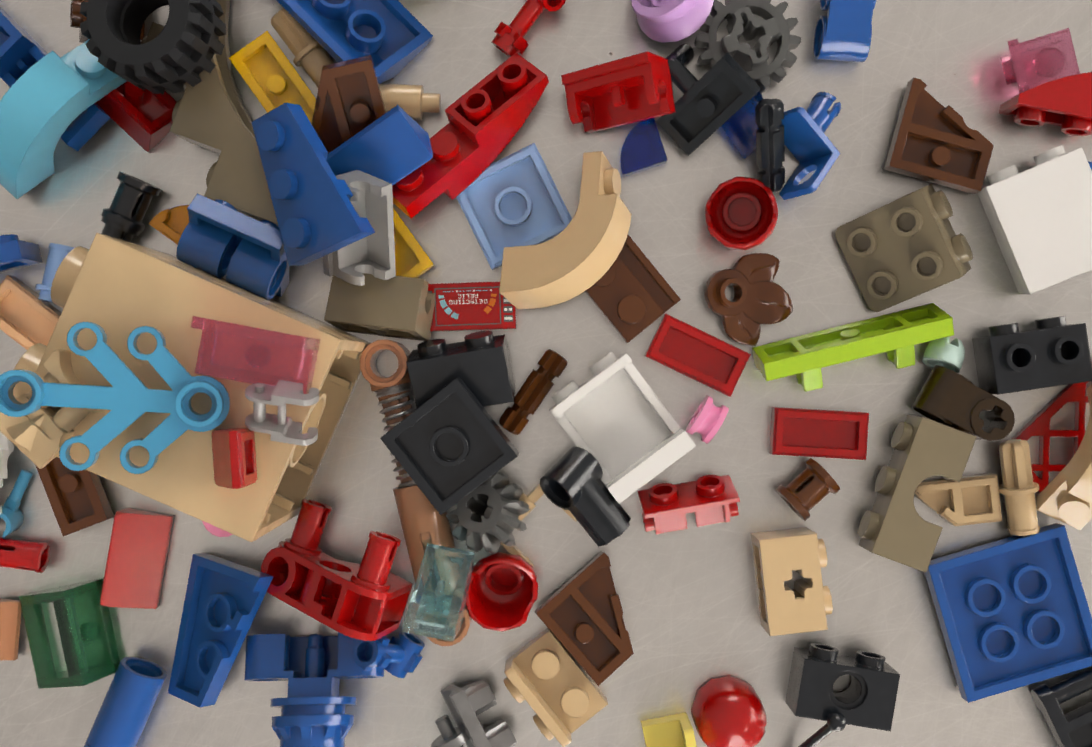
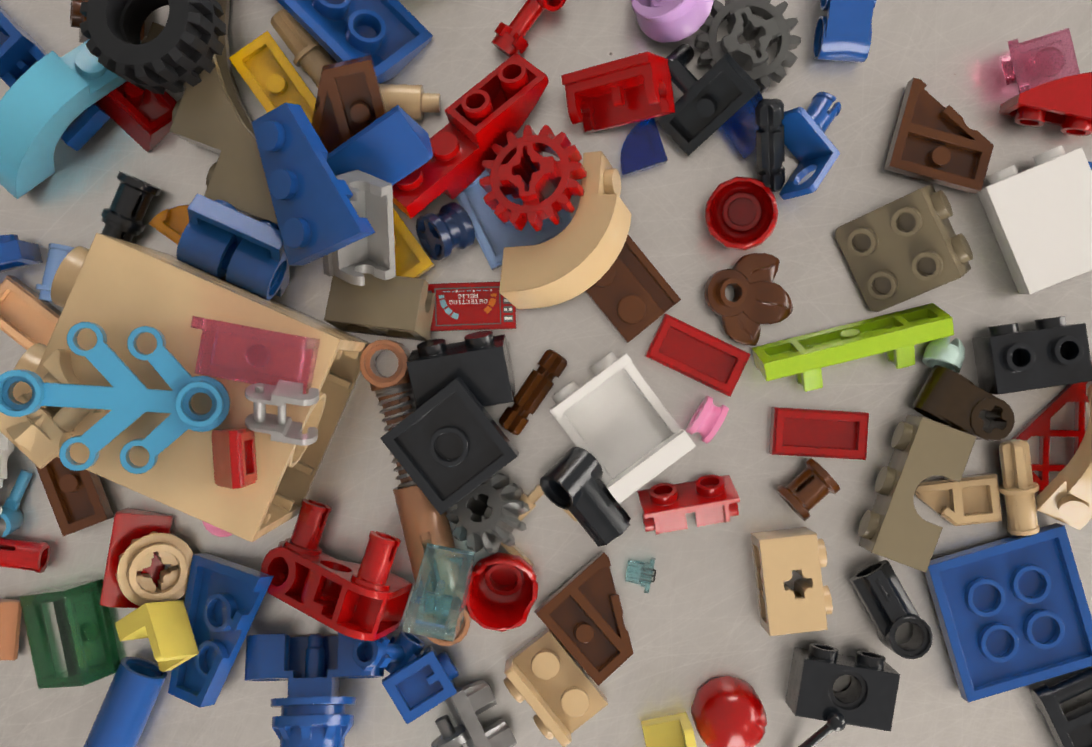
none -> tan gear [115,531,193,606]
none -> light yellow panel [115,600,199,672]
none -> blue bracket [382,645,459,724]
none -> dark blue wheel [416,202,475,261]
none -> red gear [479,125,587,232]
none -> clear light blue piece [625,557,656,594]
none -> black piece [850,560,933,659]

